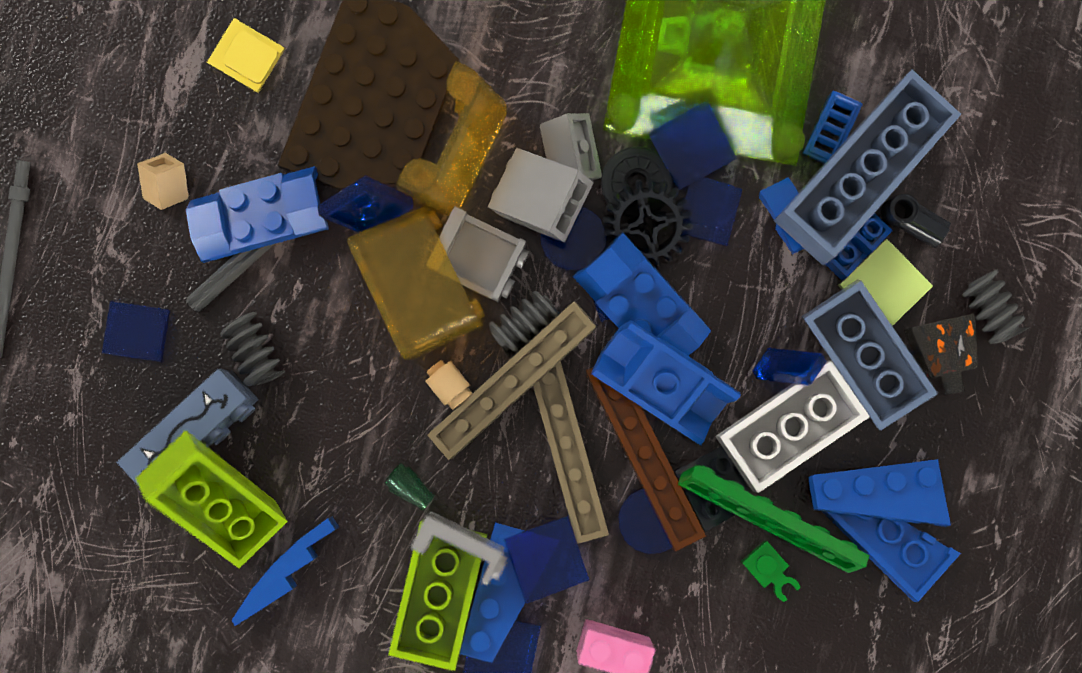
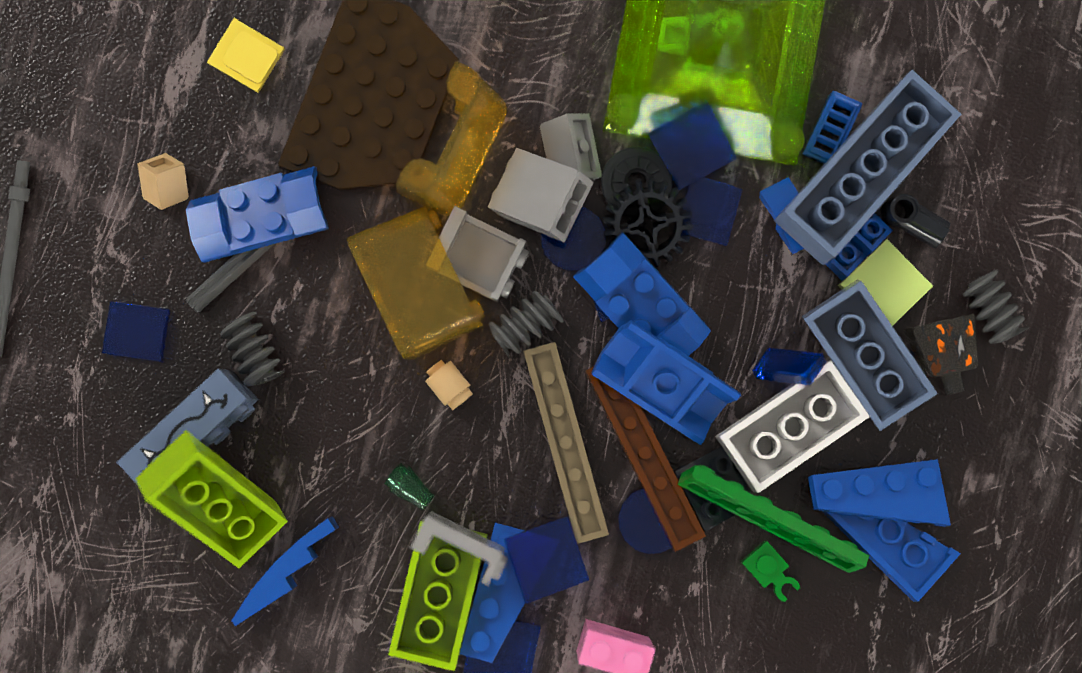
clear blue tile [318,176,414,236] -> none
dark tan plate [427,302,598,460] -> none

